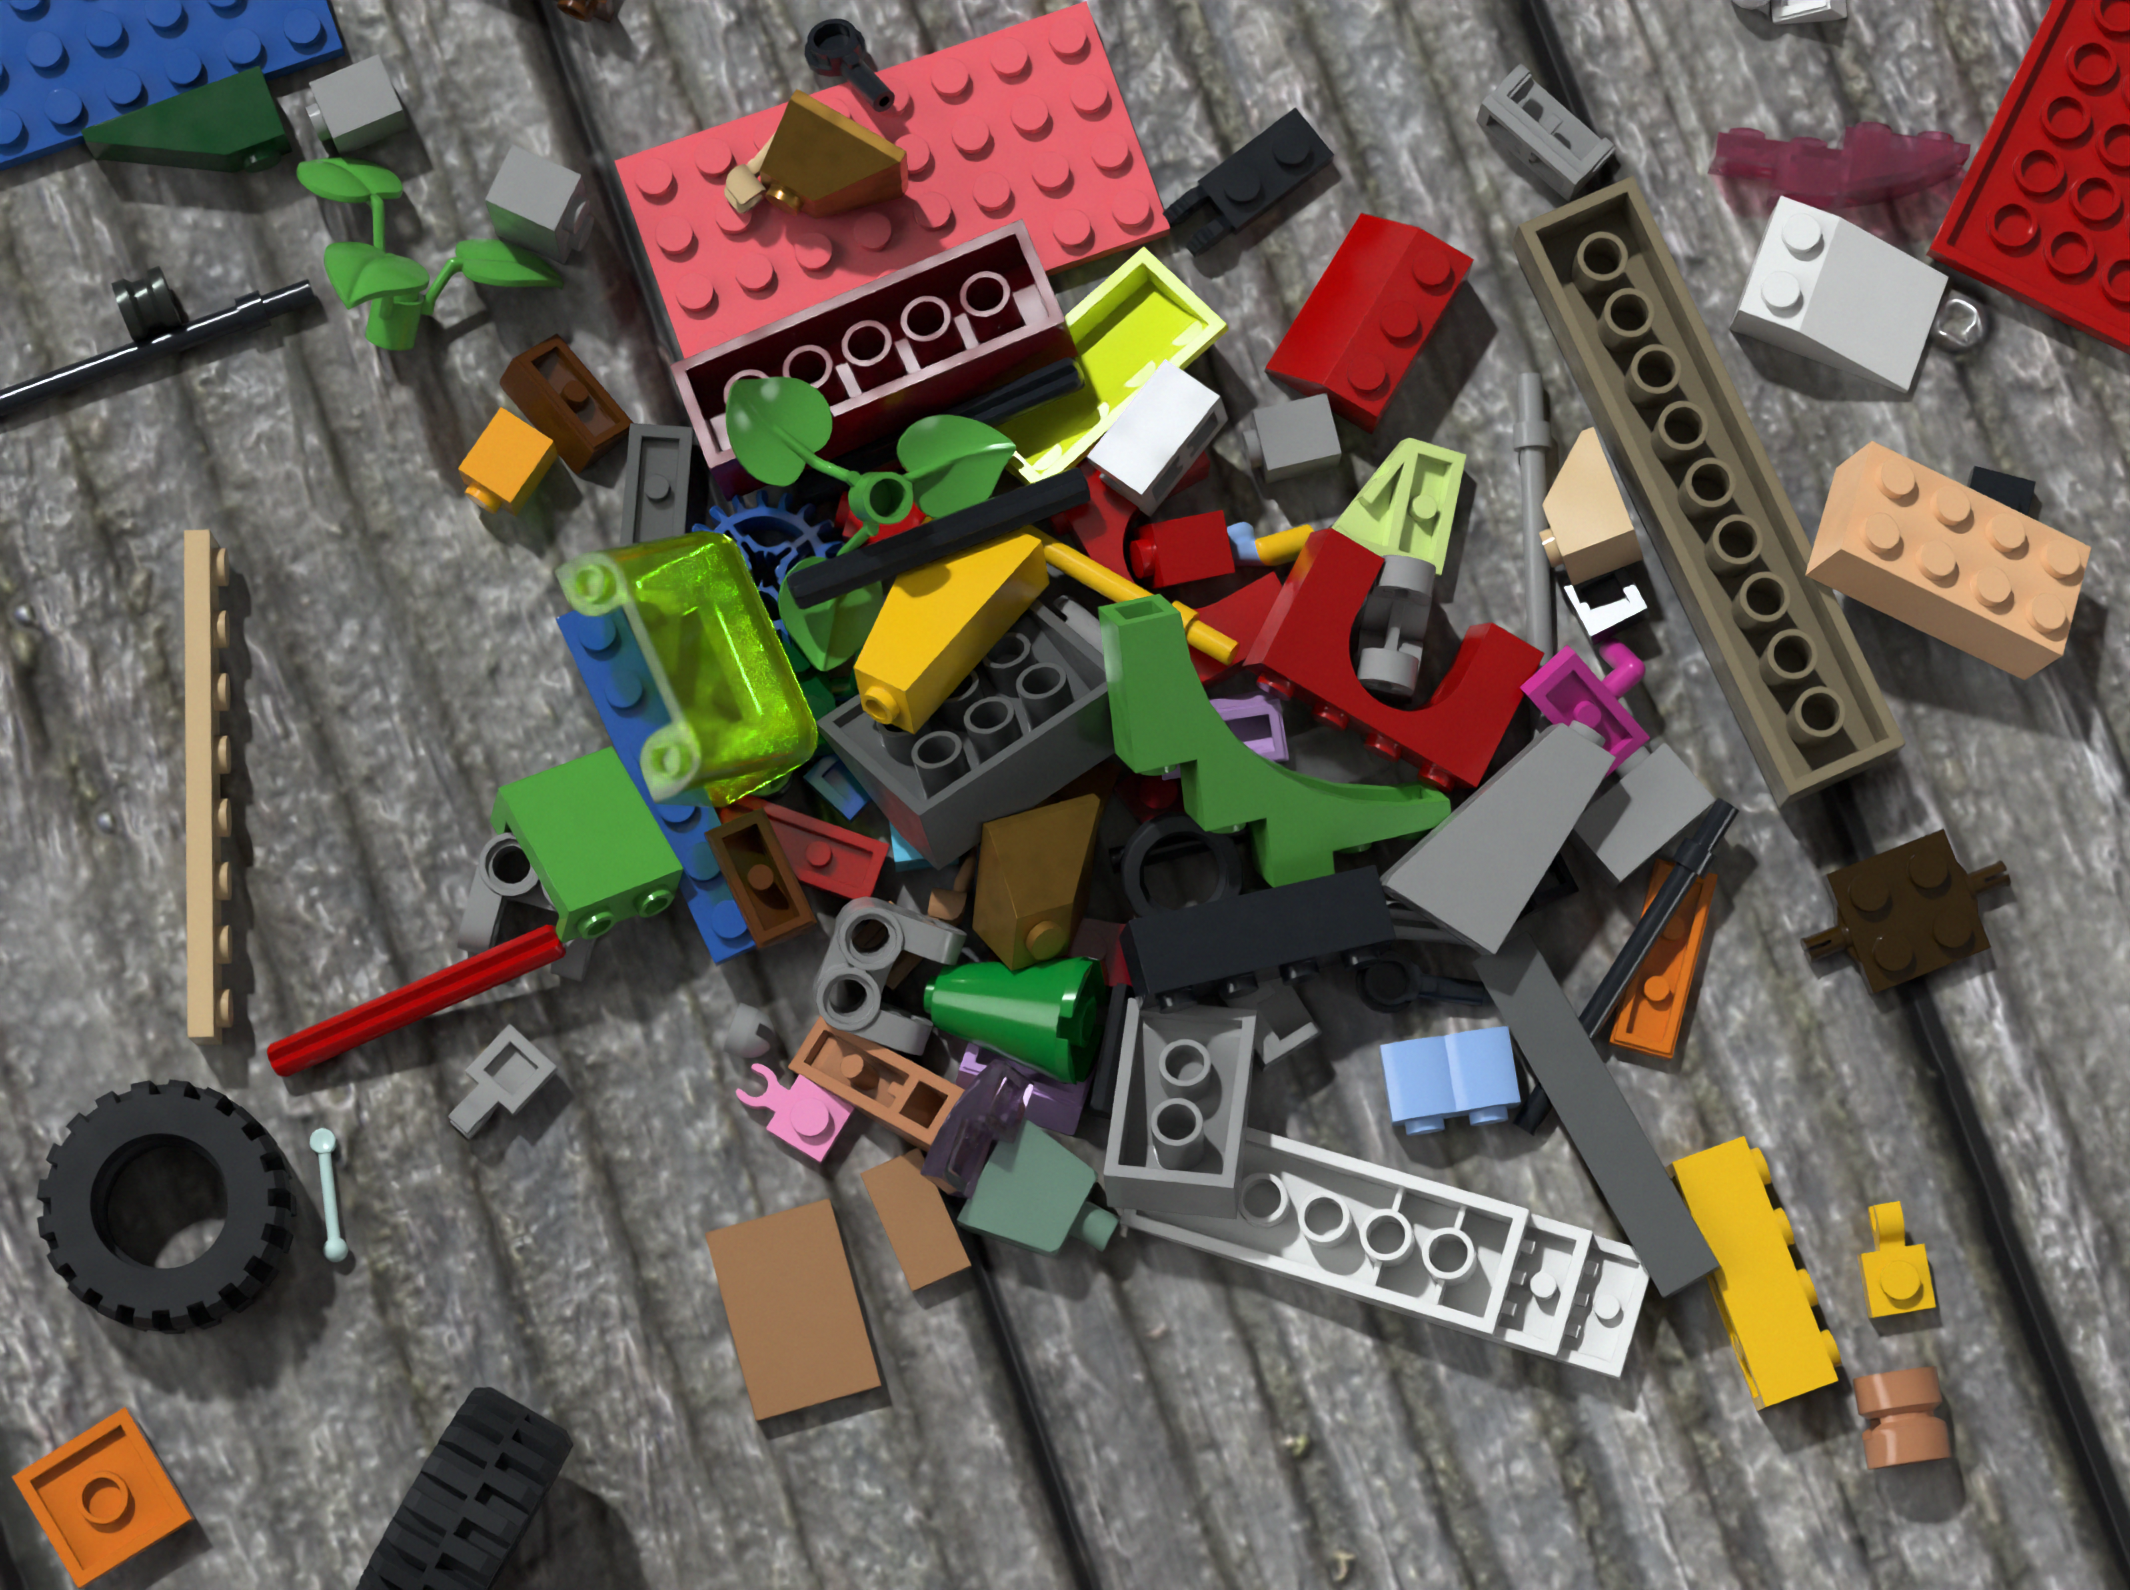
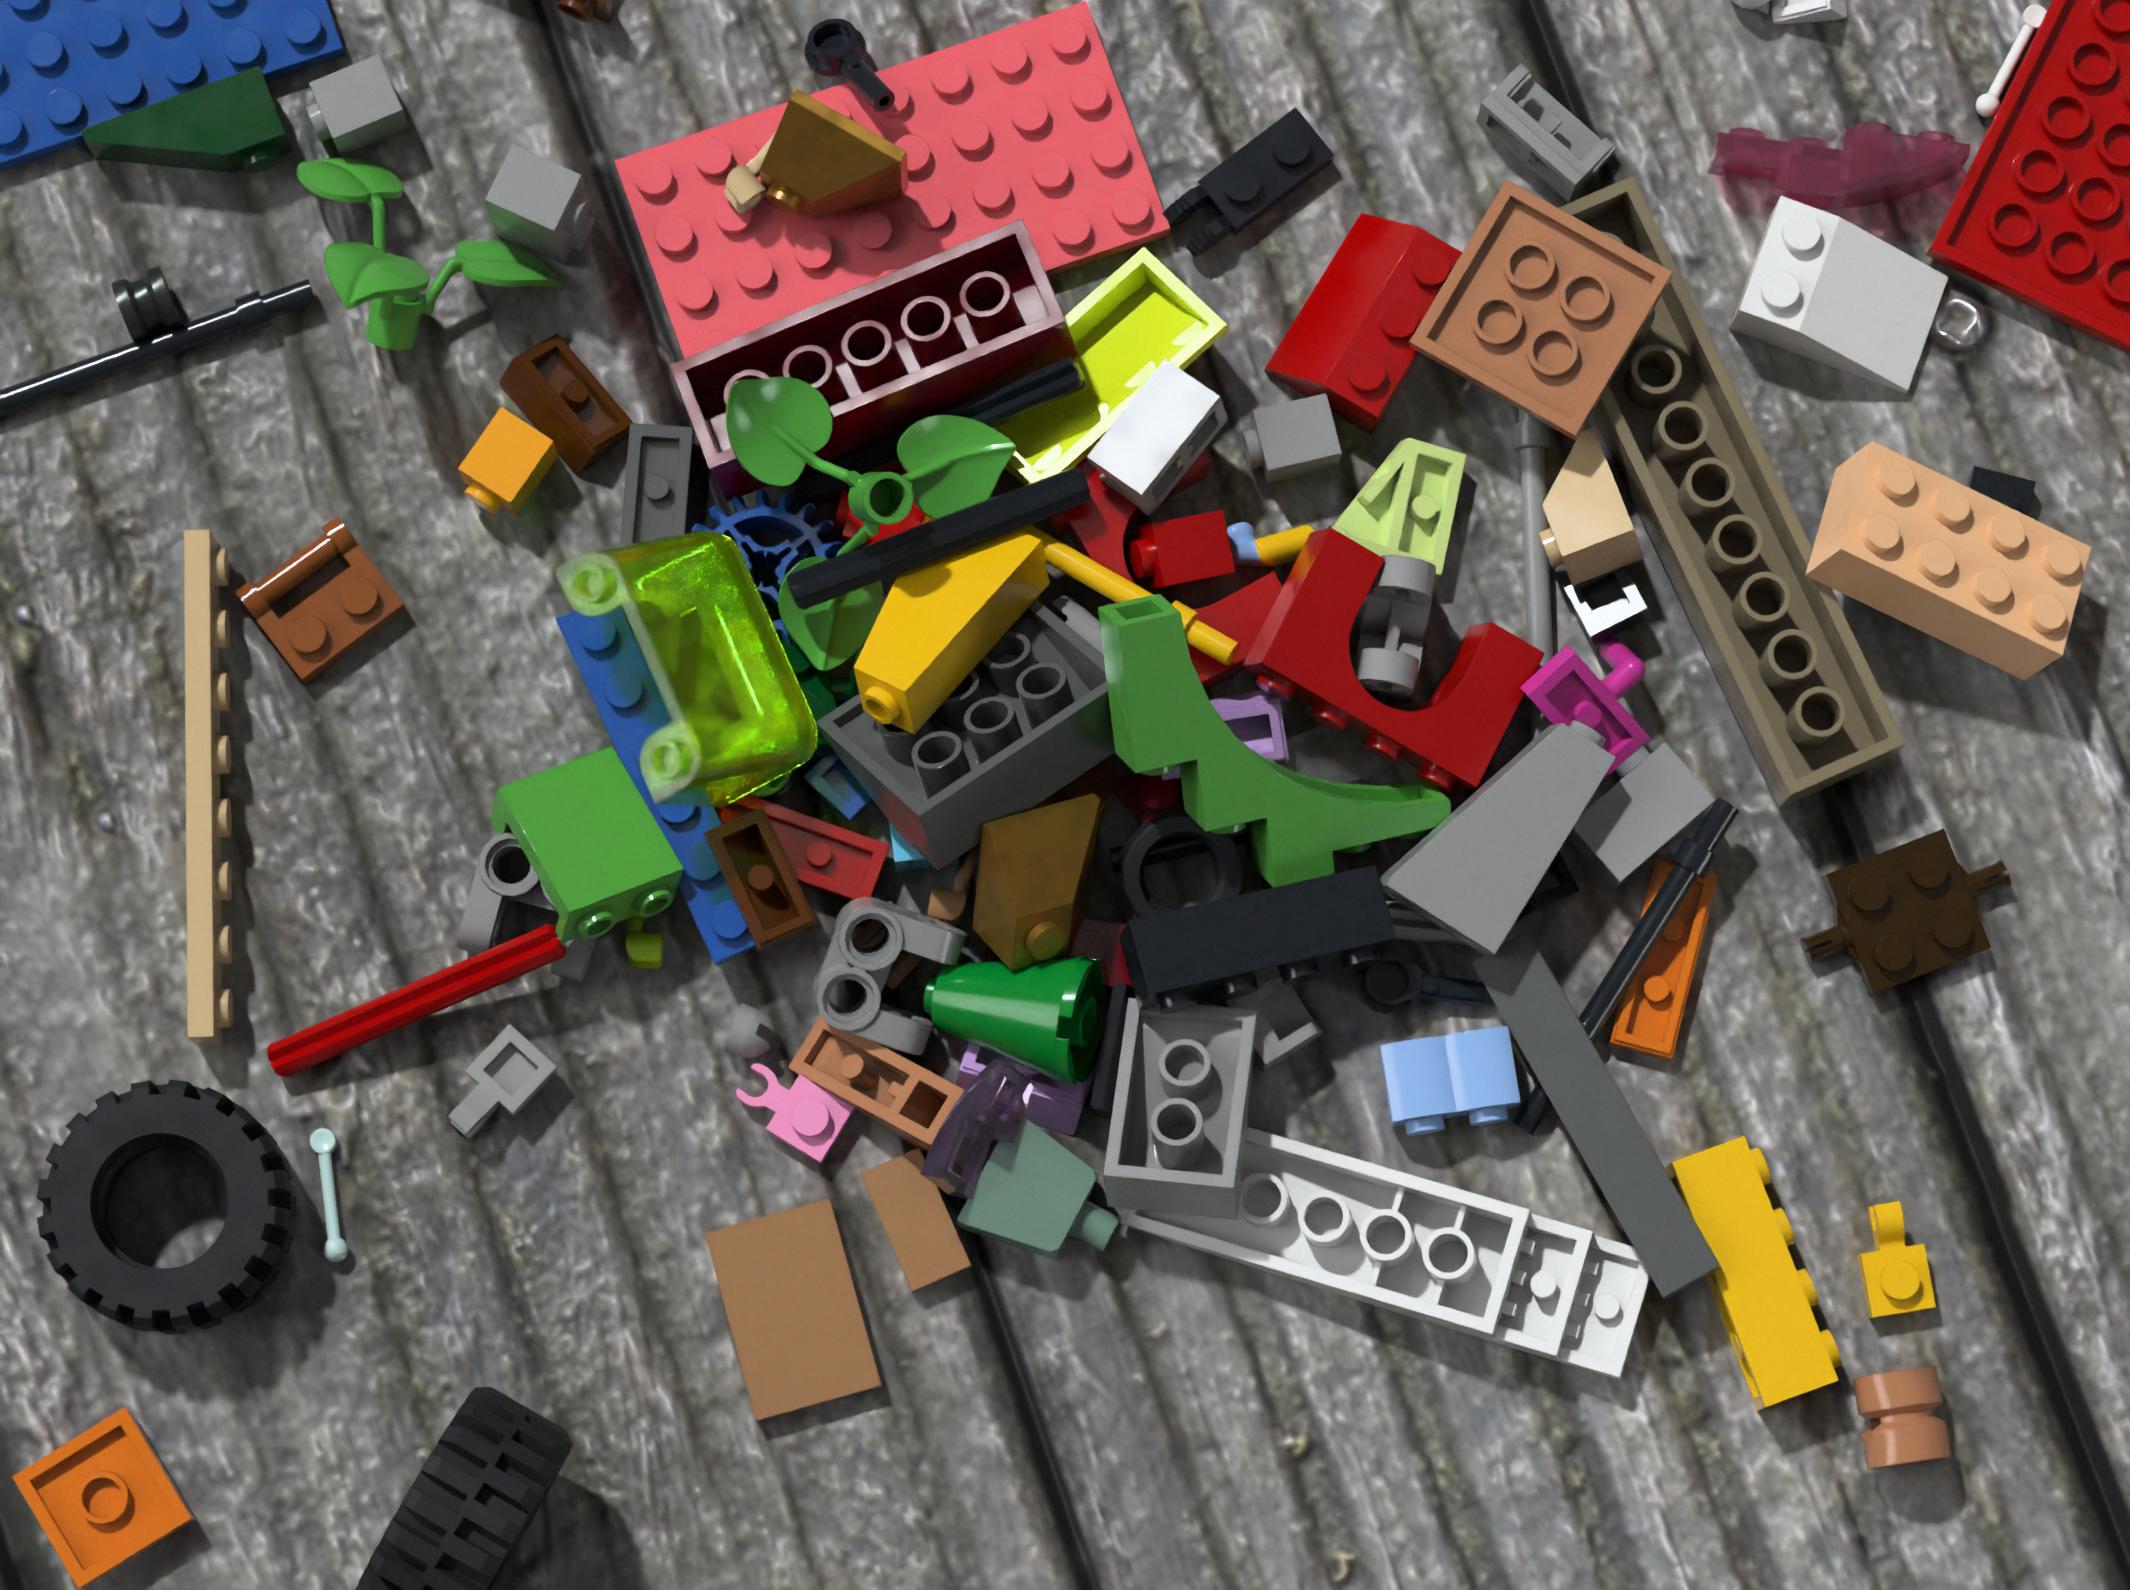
none -> dark orange plate [235,516,407,684]
none -> lime hand [626,914,664,969]
none -> nougat plate [1409,179,1673,440]
none -> white hinge [1975,4,2046,118]

